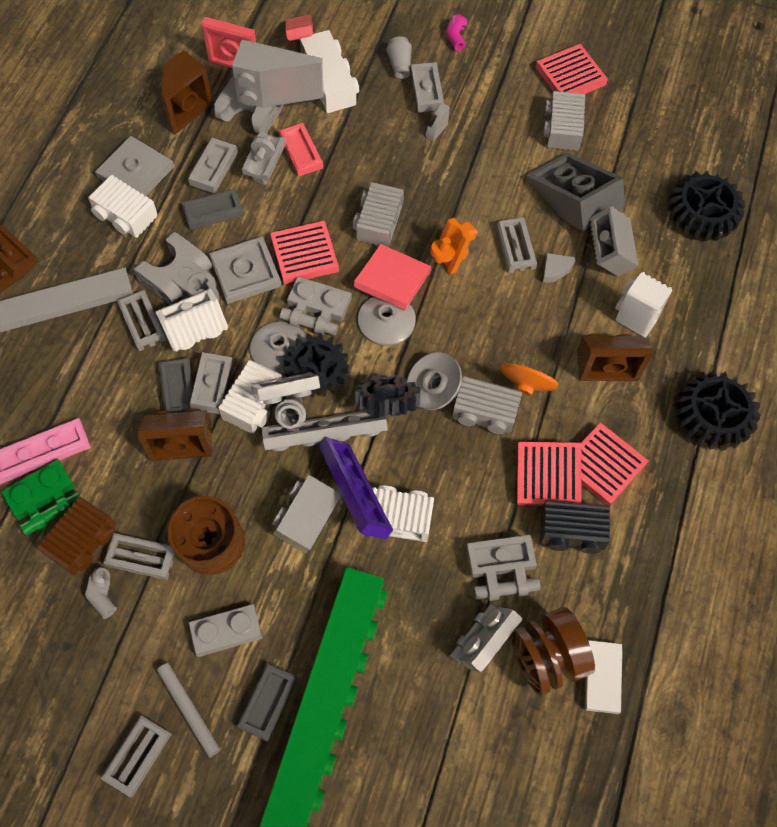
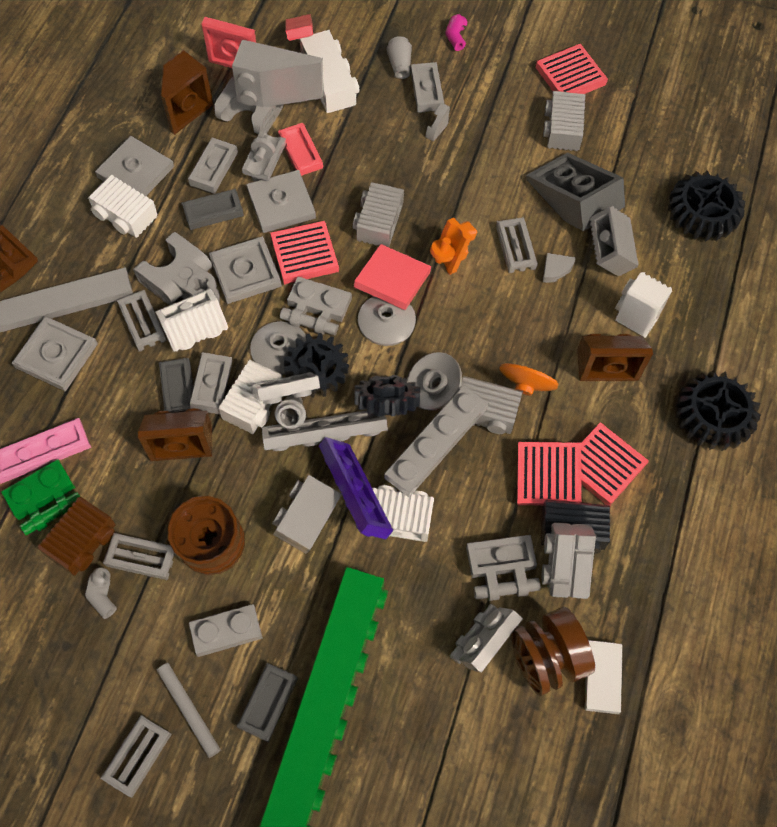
none -> light grey plate [12,316,98,391]
none -> light grey plate [247,170,316,233]
none -> light grey plate [384,385,489,497]
none -> light grey brick [541,523,596,599]

